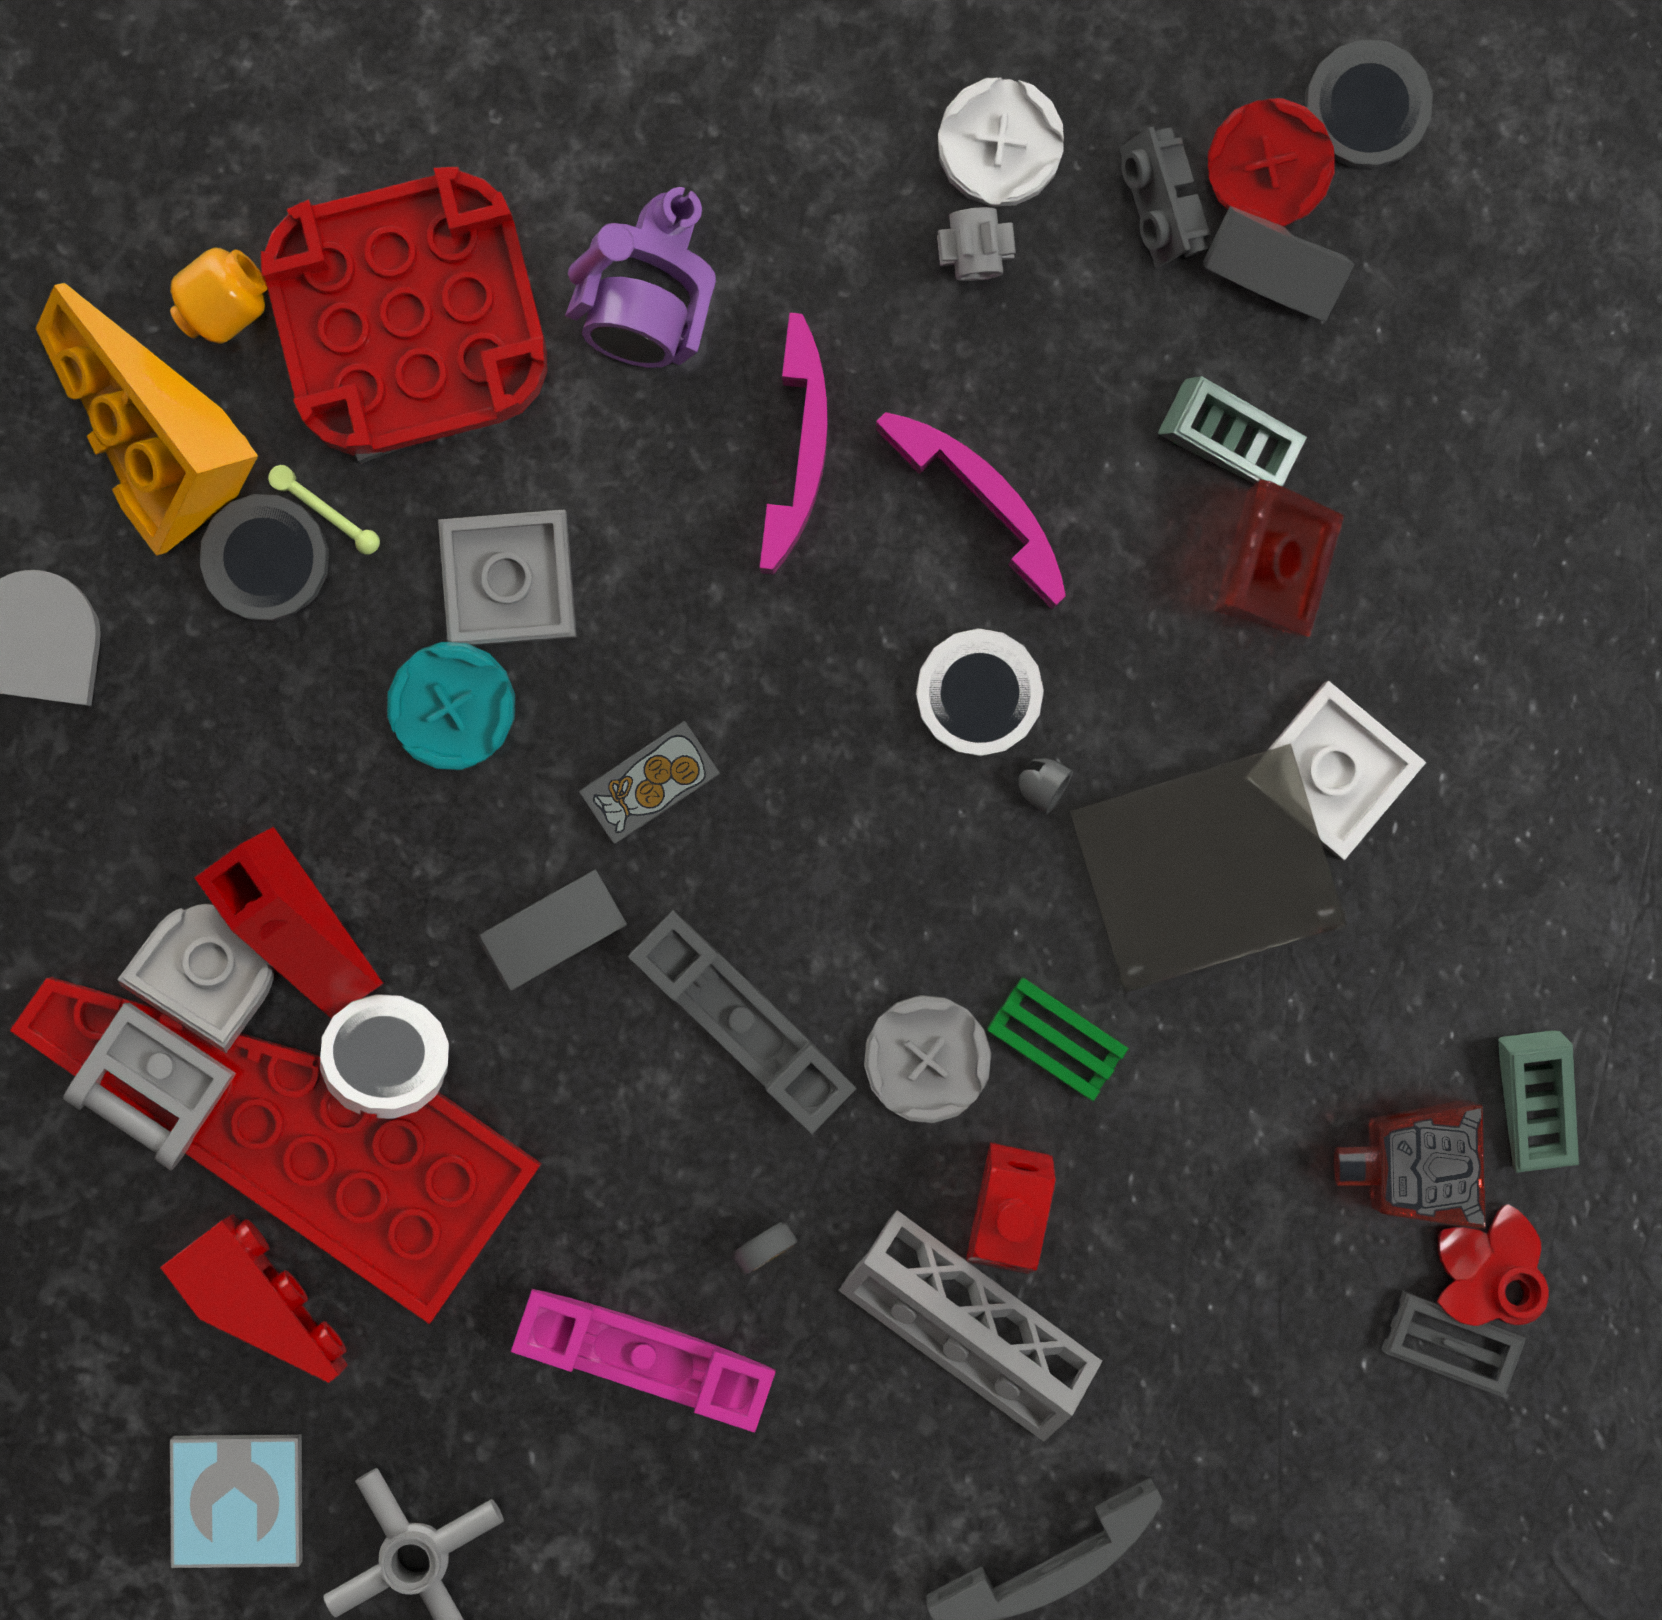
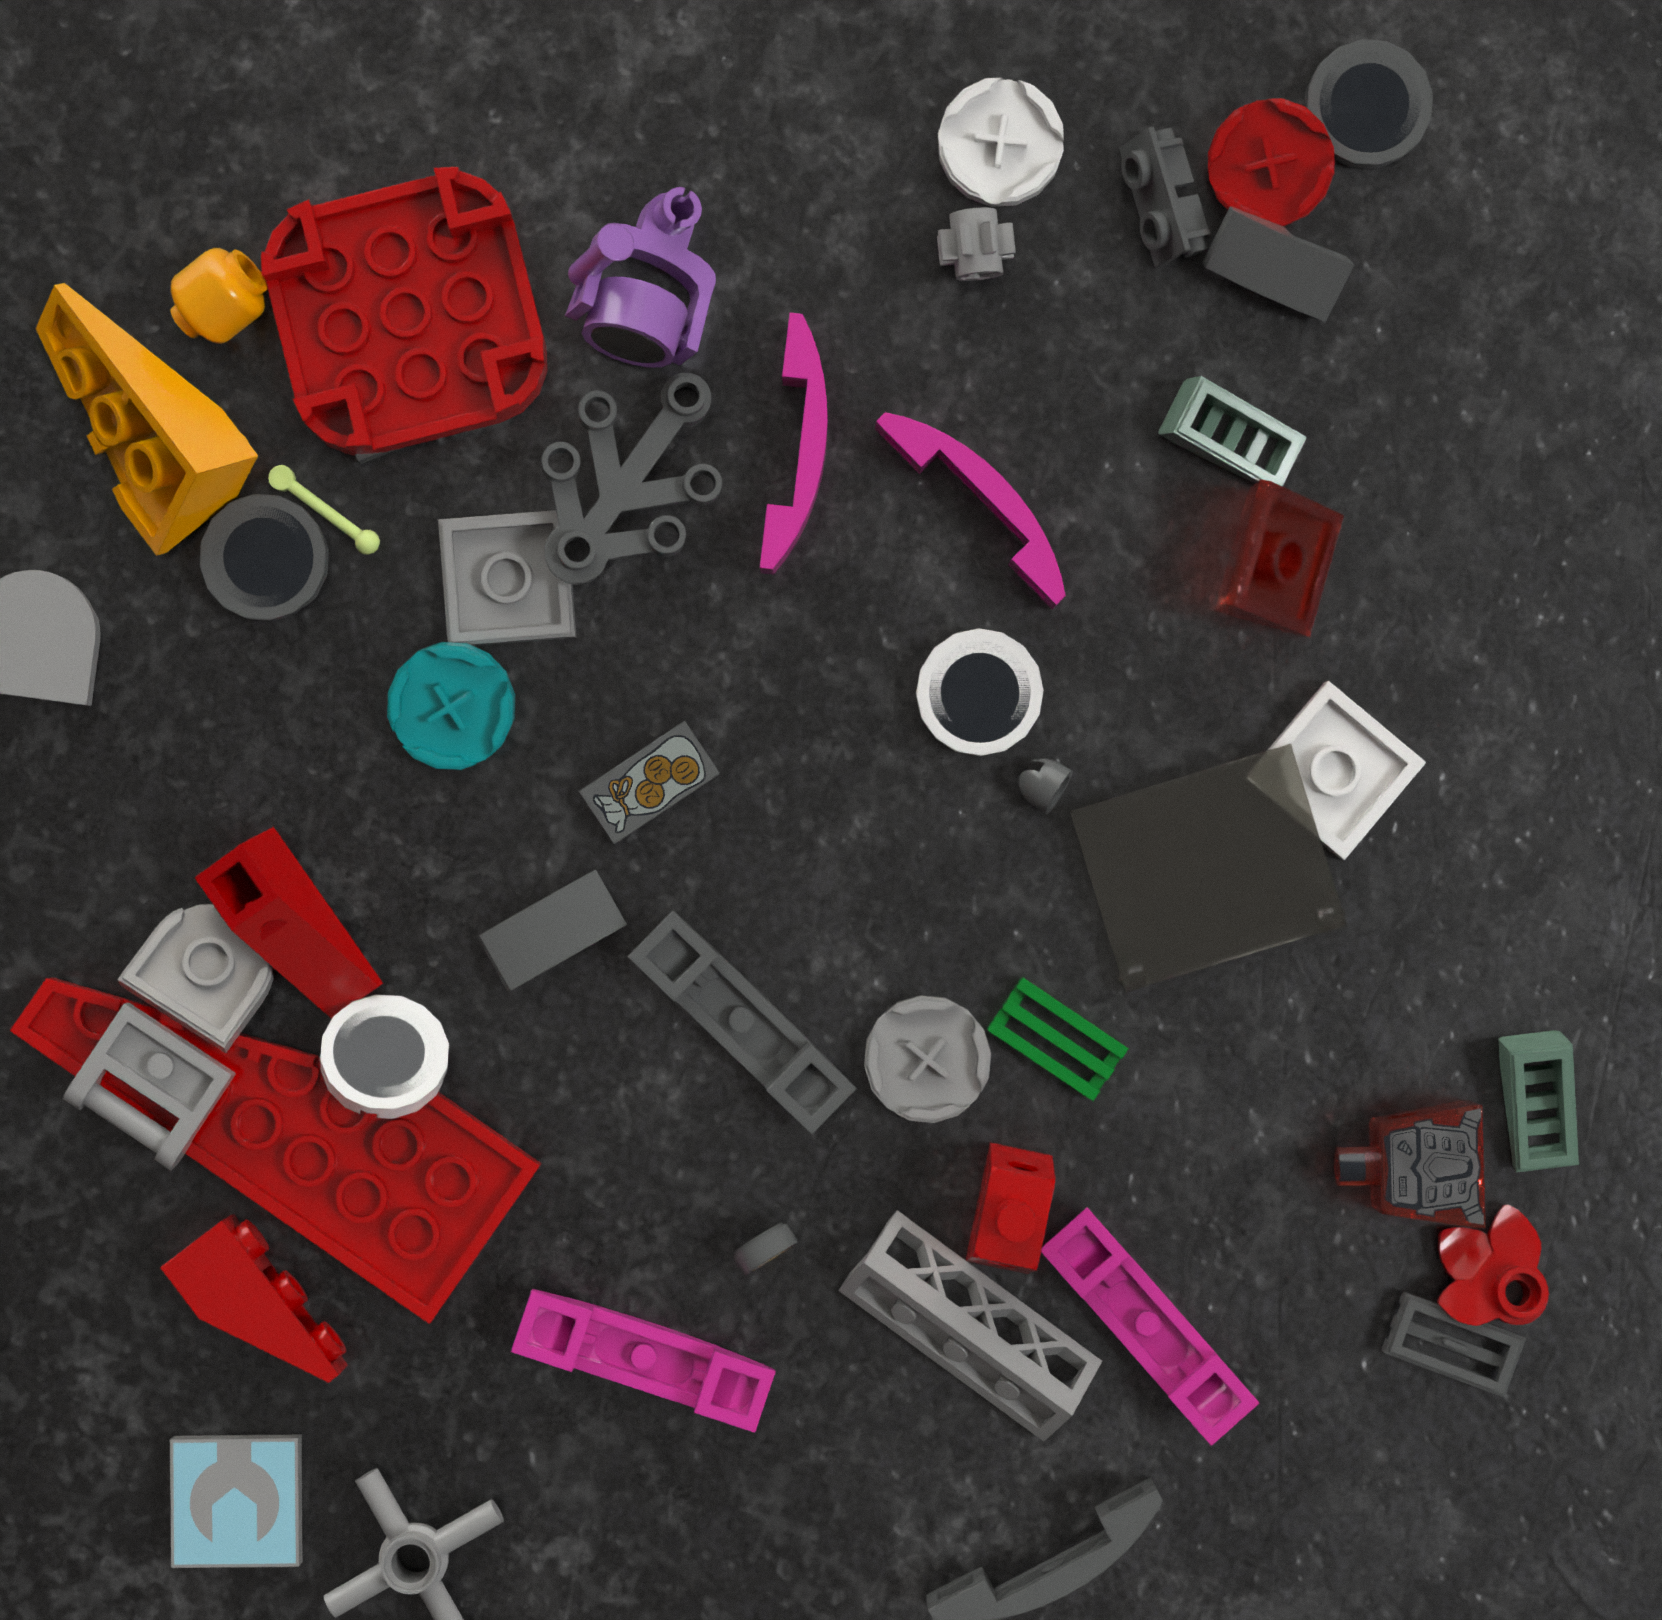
none -> dark grey plant [541,373,722,585]
none -> dark pink slope [1041,1207,1259,1446]

